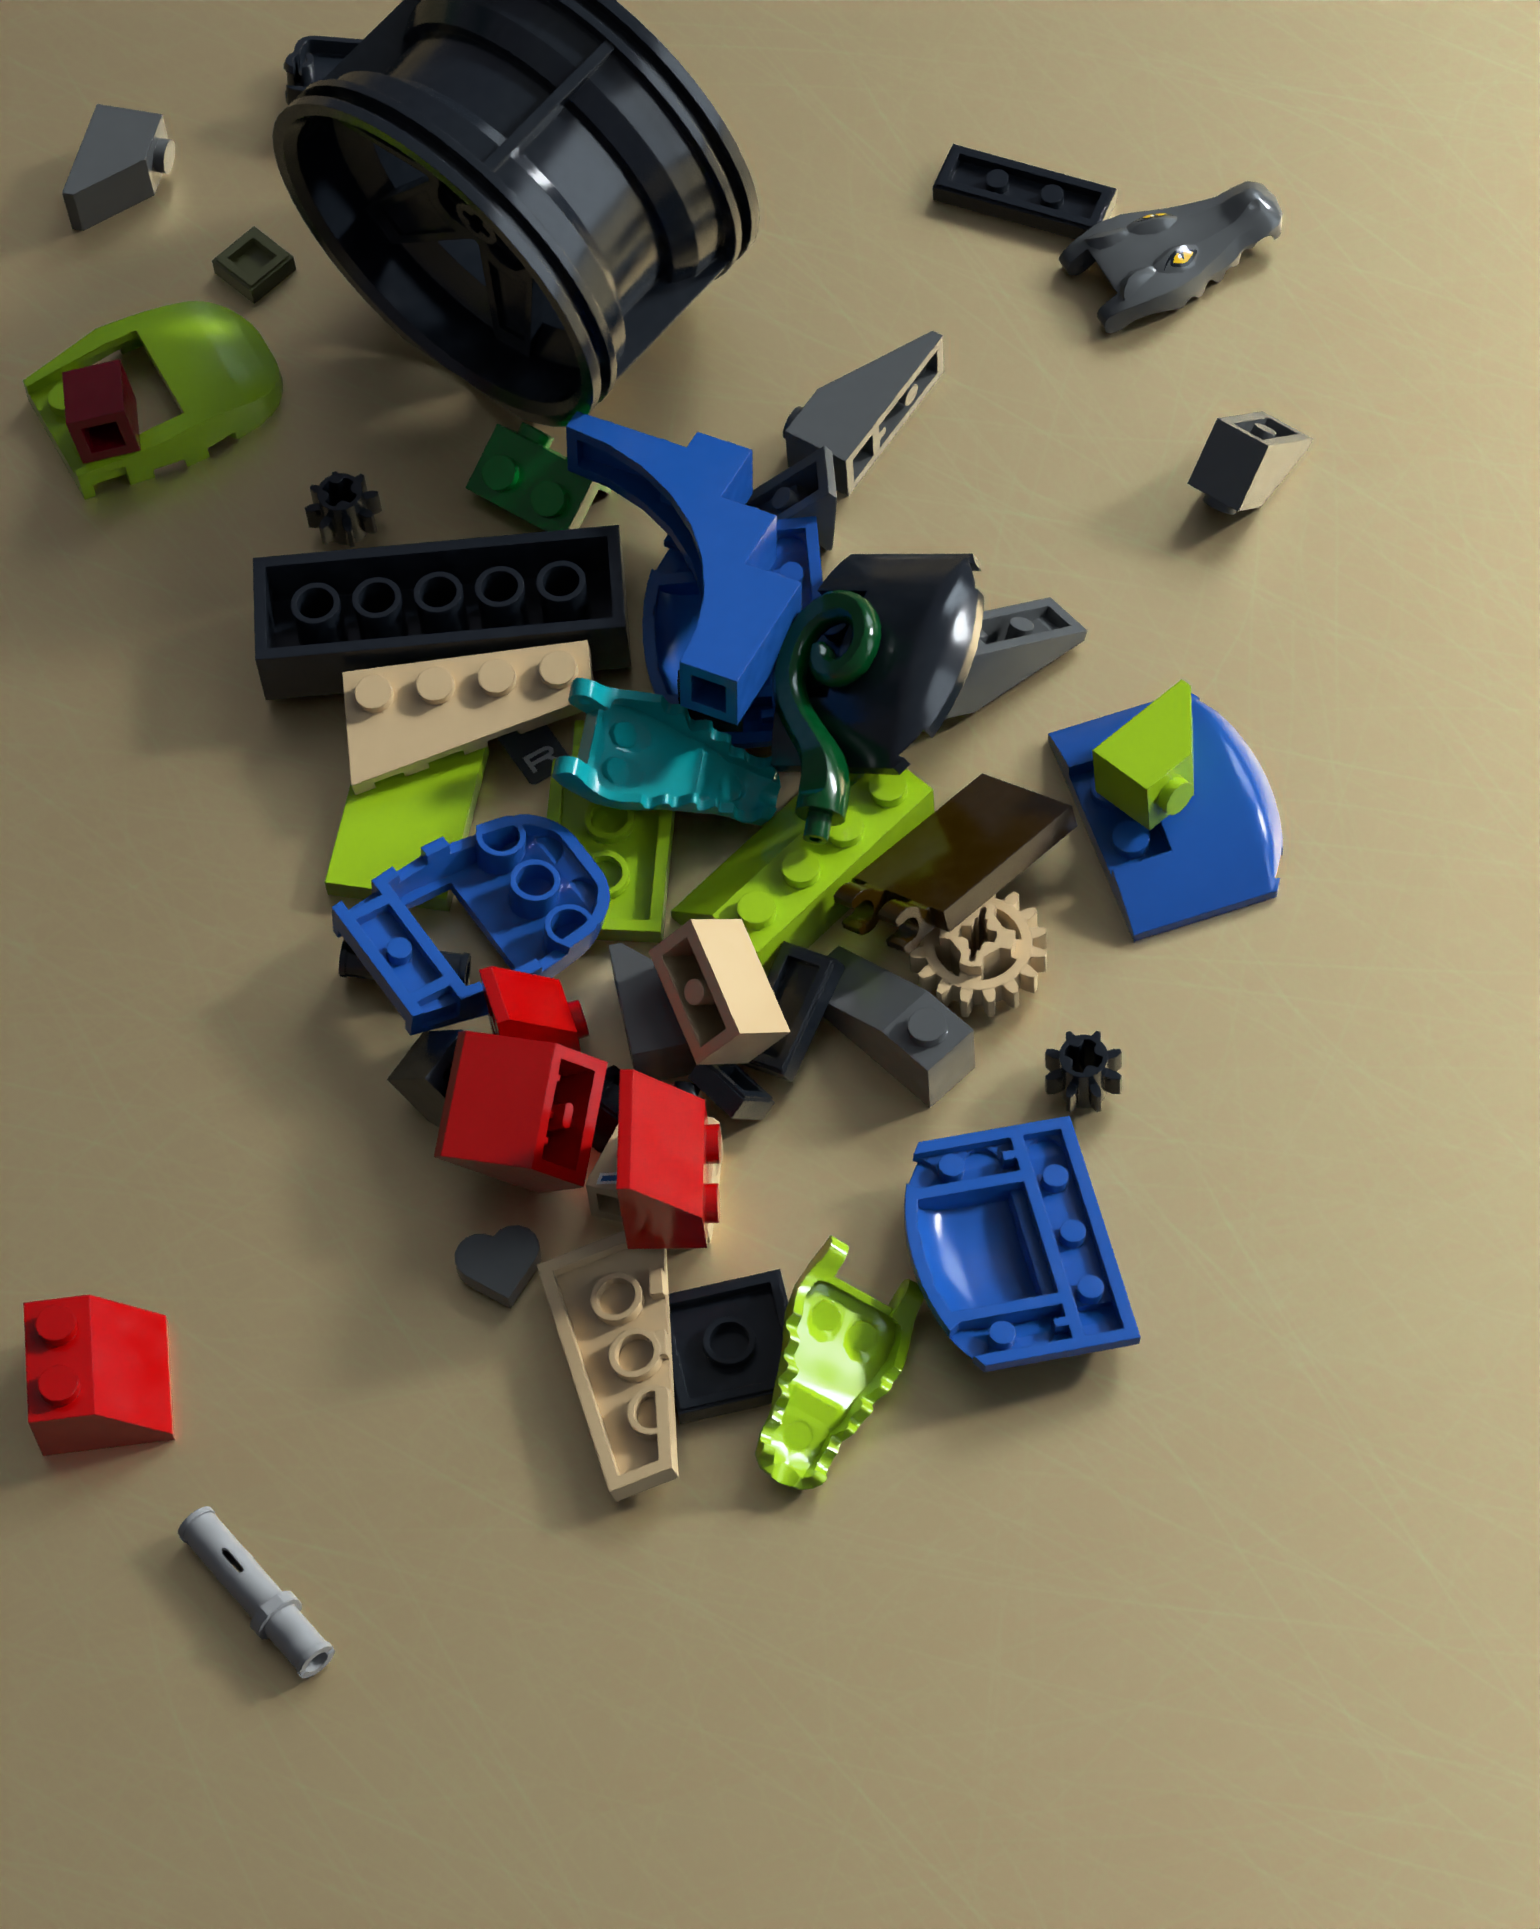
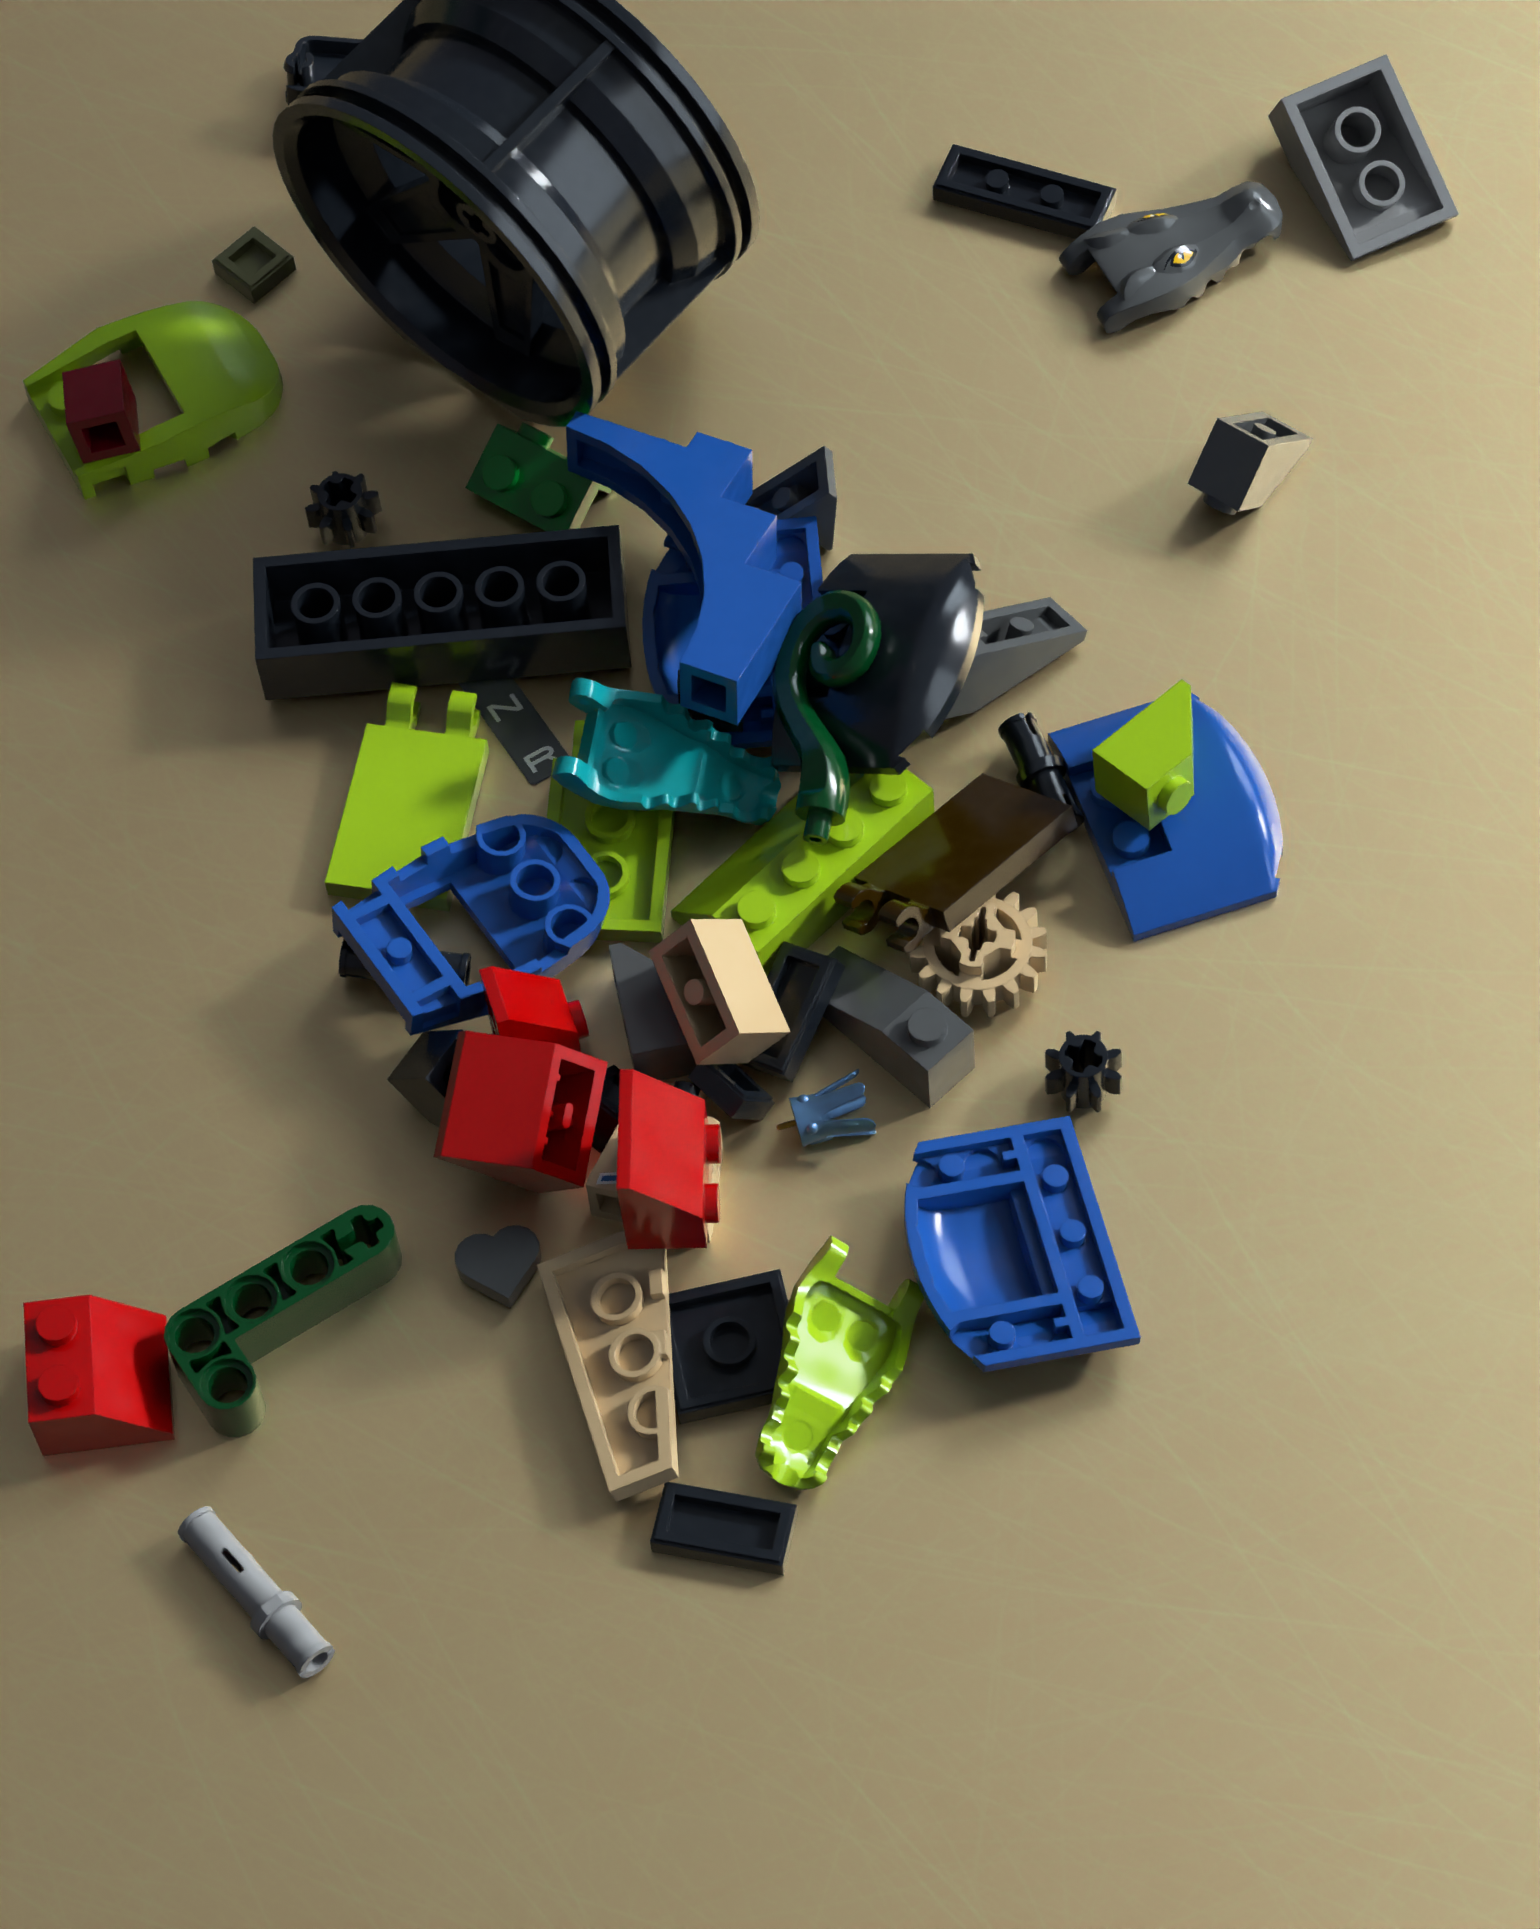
dark grey slope [62,104,175,231] -> none
tan wing [342,640,593,795] -> none
dark grey slope [783,331,944,496] -> none
none -> dark green beam [164,1205,402,1437]
none -> black tile [650,1482,798,1576]
none -> flat silver piece [776,1068,877,1147]
none -> black pin [998,712,1084,834]
none -> light grey slope [1268,54,1459,261]

